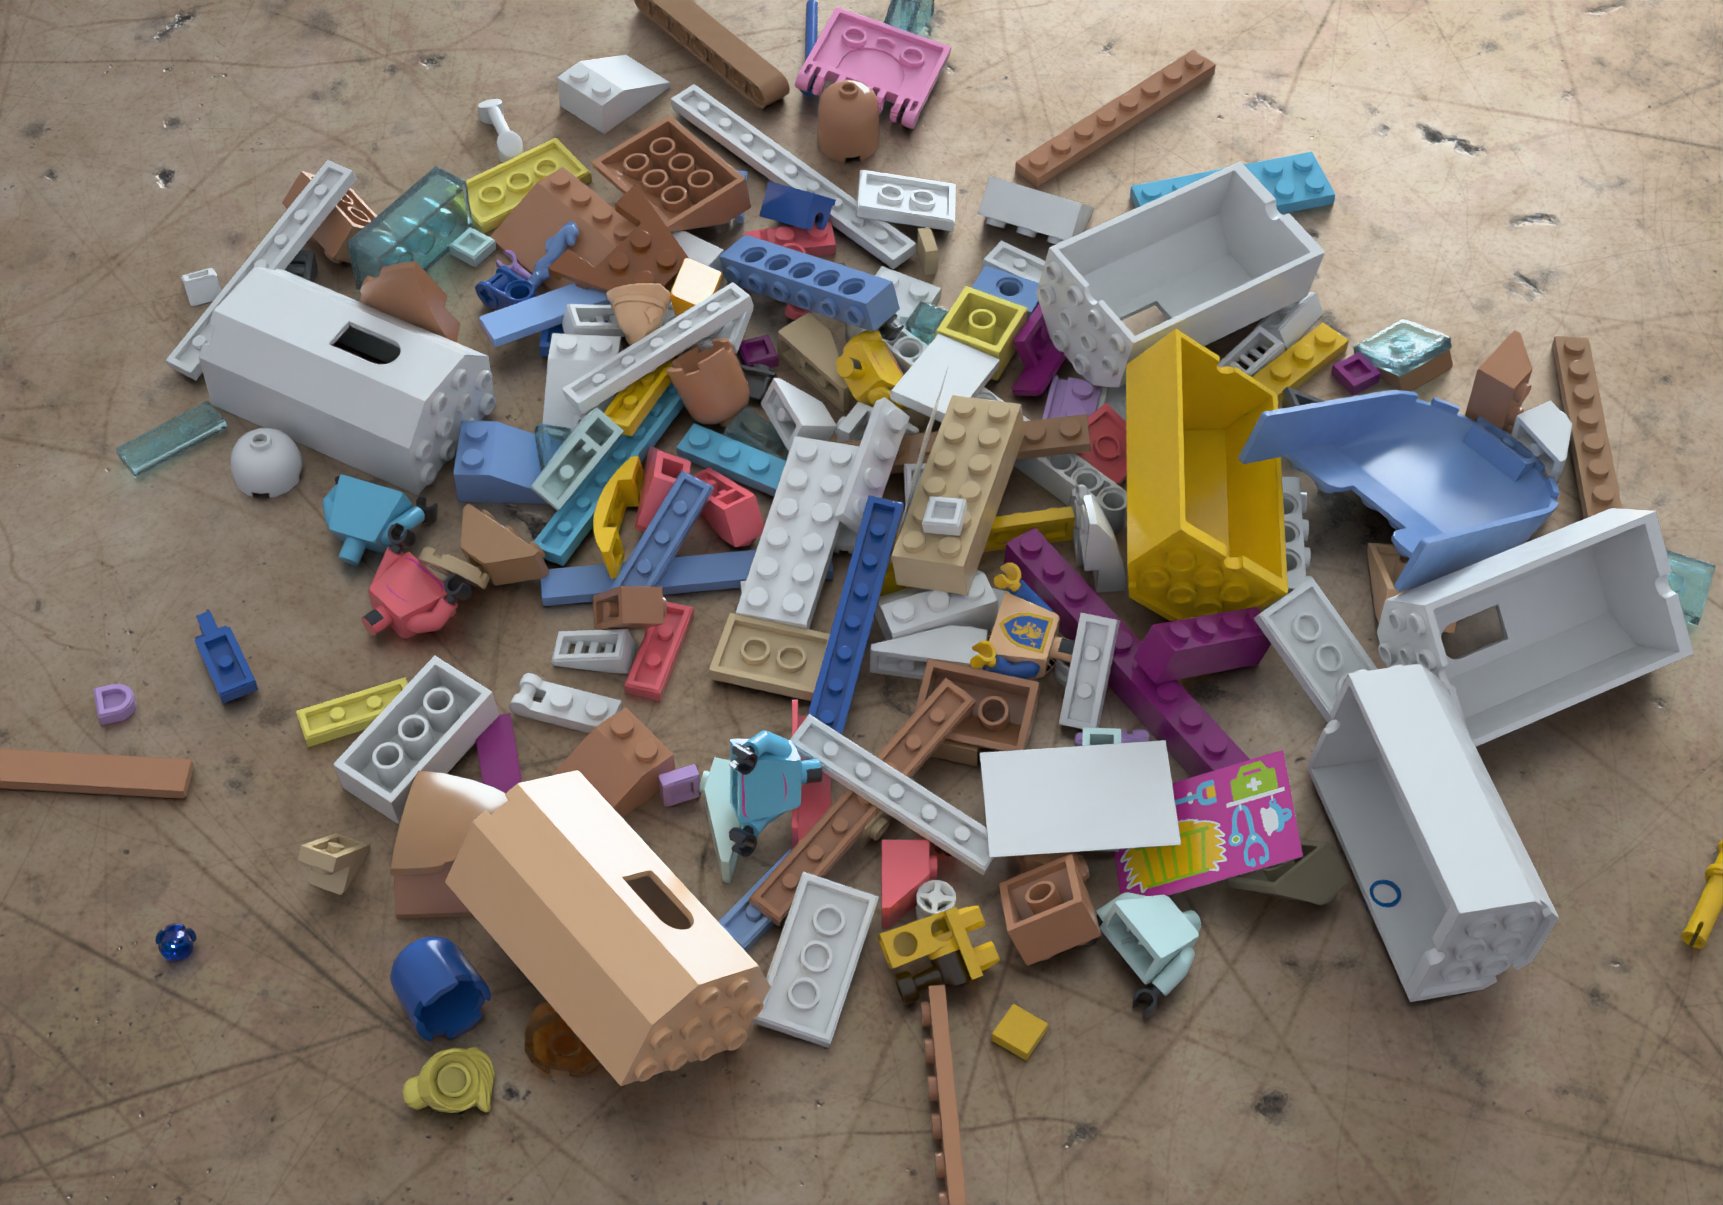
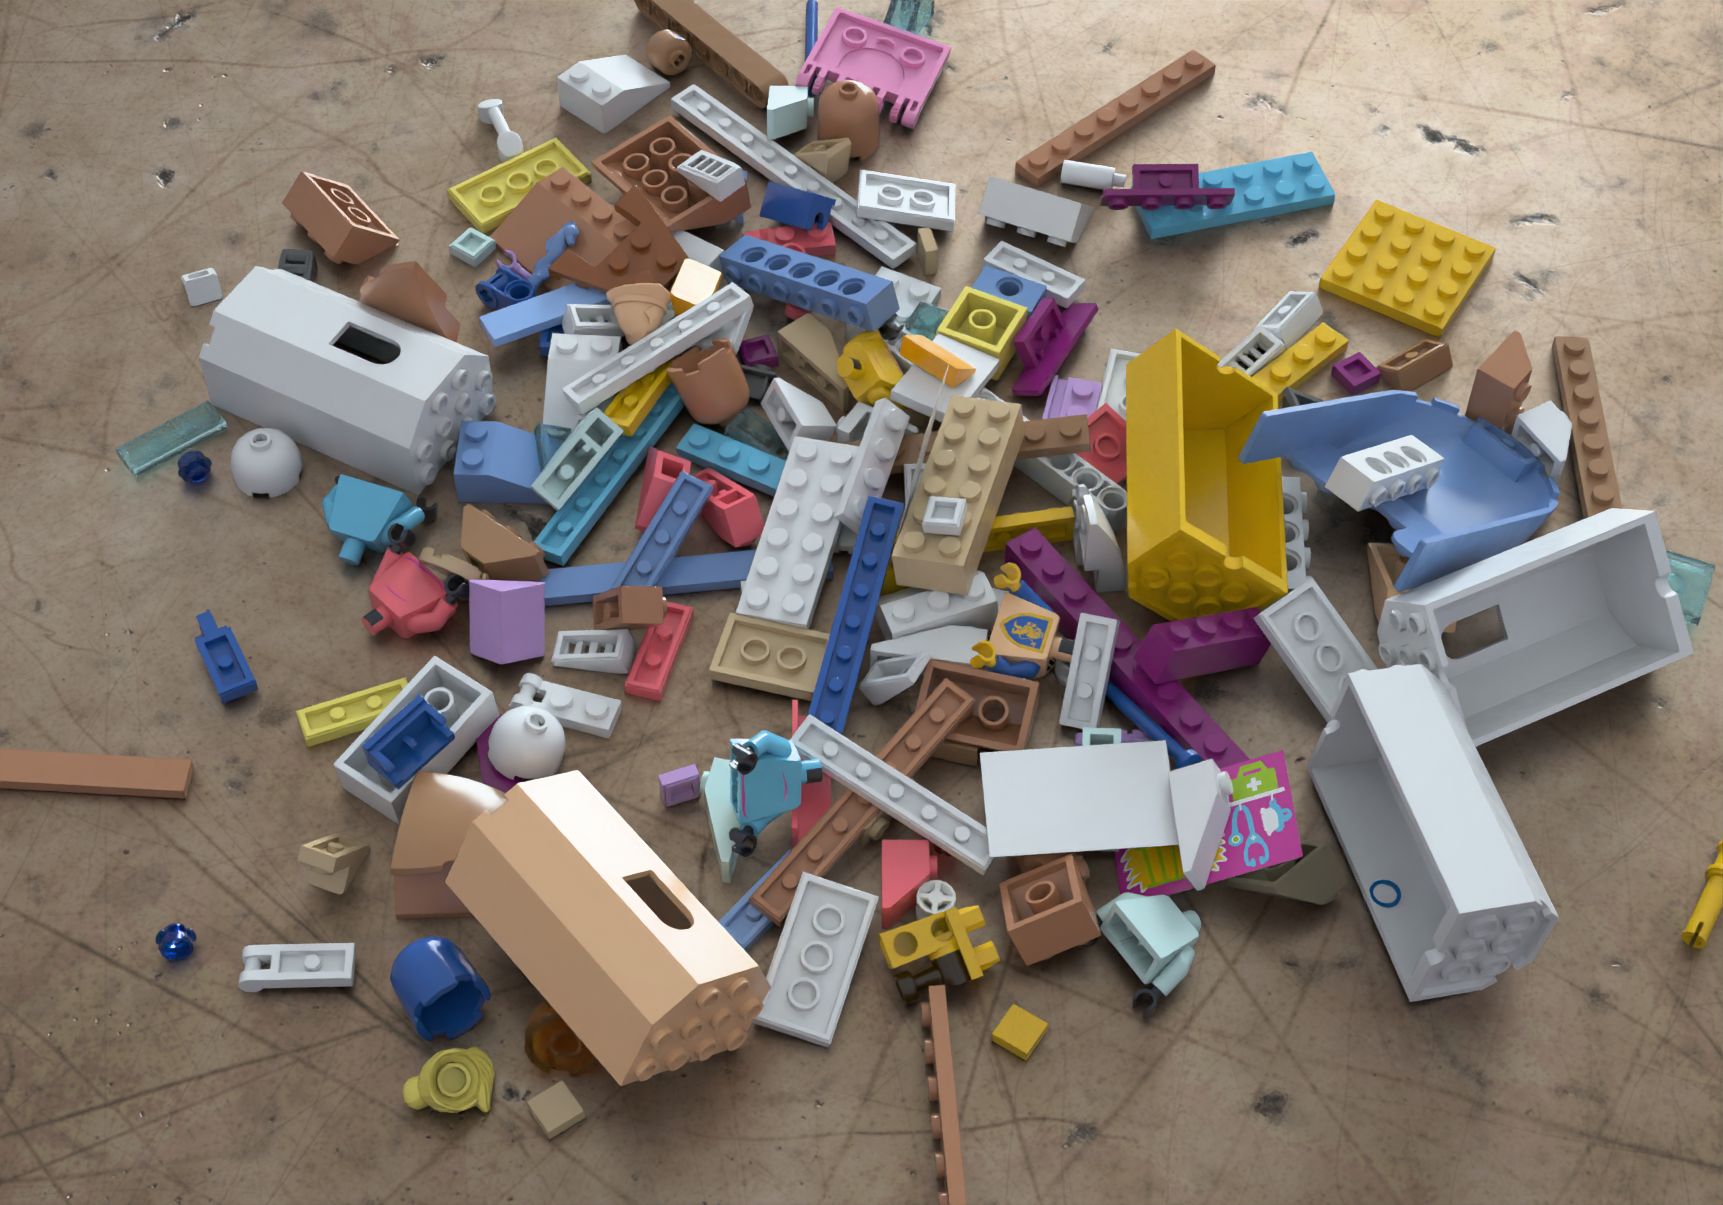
lavender tile [93,684,137,726] -> none
white plate [165,160,357,380] -> none
clear light blue brick [347,166,473,291] -> none
nougat slope [551,707,675,818] -> none
yellow slope [593,456,644,579] -> none
white panel [1036,161,1325,388] -> none
clear light blue tile [1353,319,1452,376] -> none
none -> clear blue plate [177,451,212,483]
none -> white plate [238,943,357,992]
none -> blue hinge [362,694,455,790]
none -> lavender slope [469,579,545,664]
none -> white cylinder [488,705,566,780]
none -> tan tile [526,1080,585,1140]
none -> medium nougat head [646,29,692,76]
none -> white slope [677,150,745,202]
none -> light aqua slope [767,86,814,139]
none -> tan slope [793,138,851,183]
none -> white slope [859,652,931,706]
none -> light orange slope [900,335,976,388]
none -> white cylinder [1060,160,1126,190]
none -> magenta bracket [1100,164,1235,210]
none -> blue bar [1105,680,1202,769]
none -> white slope [1168,759,1233,891]
none -> yellow plate [1319,199,1496,338]
none -> white brick [1324,435,1445,512]

